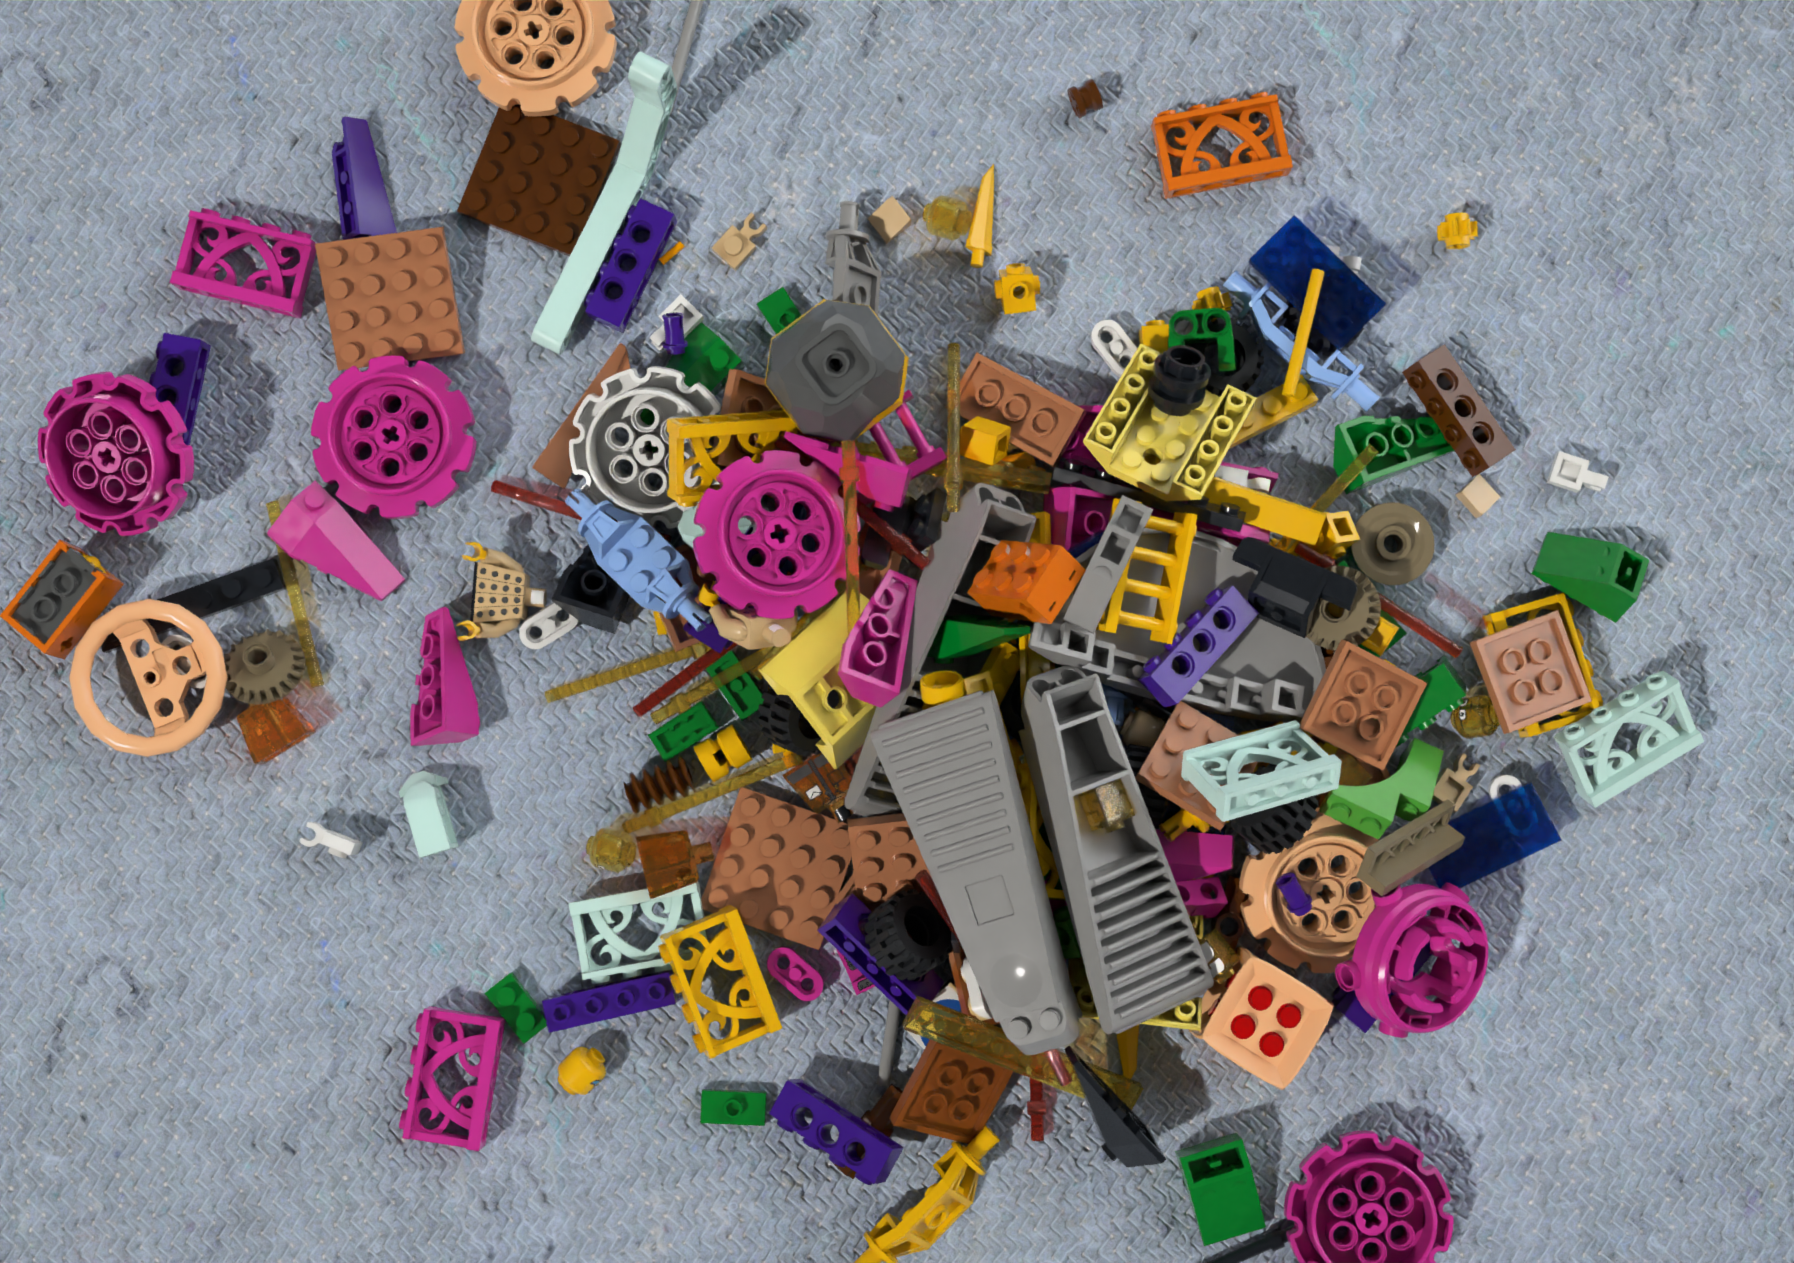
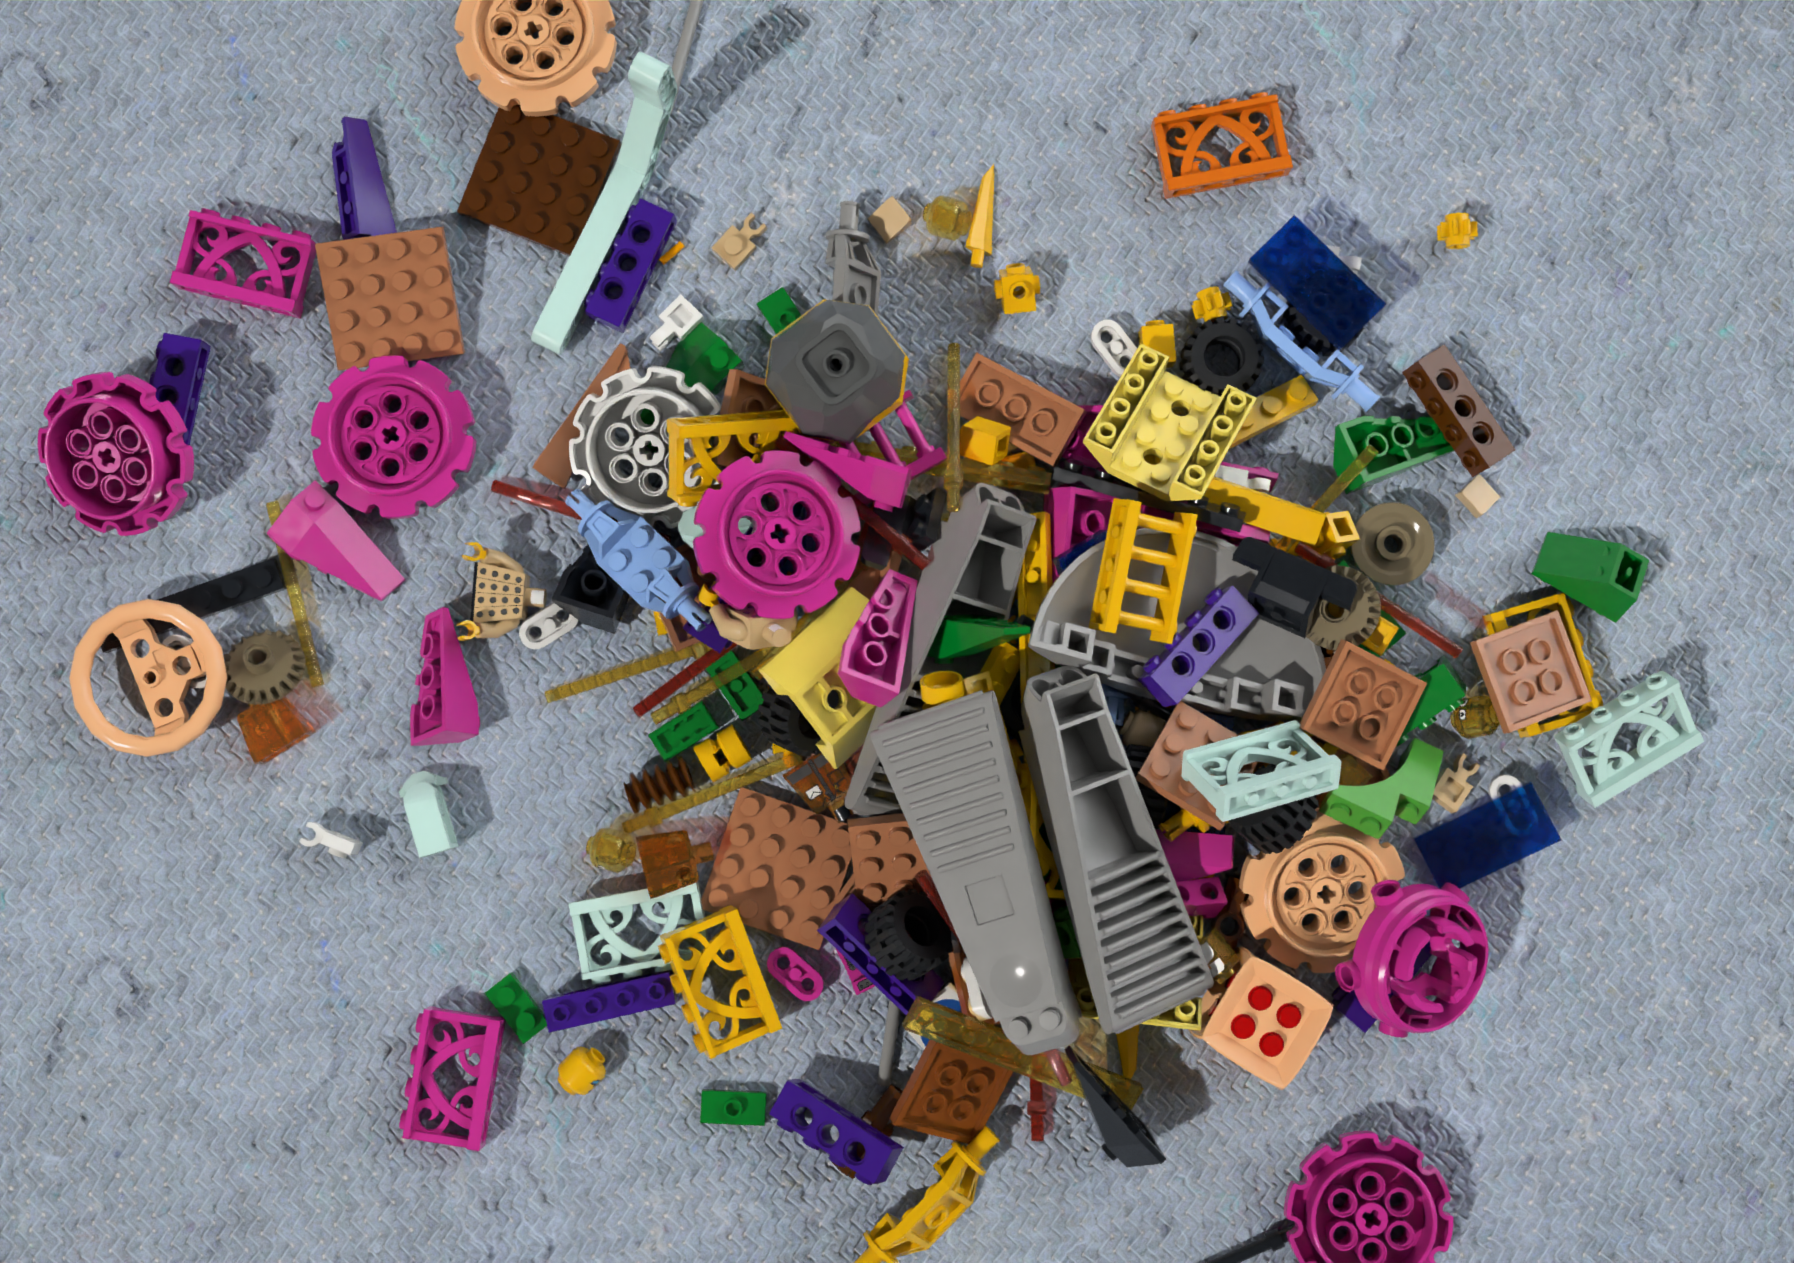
piece [0,540,124,660] -> none
dark purple pin [662,312,688,355] -> none
bar [839,440,860,635] -> none
orange piece [967,540,1086,624] -> none
light grey slope [1063,495,1153,634] -> none
reddish brown wheel [1067,79,1103,118] -> none
clear yellow brick [1078,778,1135,833] -> none
black piece [1148,345,1211,416] -> none
green piece [1168,308,1236,372] -> none
green slope [1175,1133,1266,1246] -> none
dark purple pin [1276,872,1312,916] -> none
yellow bar [1282,269,1325,397] -> none
dark tan fence [1357,800,1465,896] -> none
white plate [1546,451,1609,493] -> none

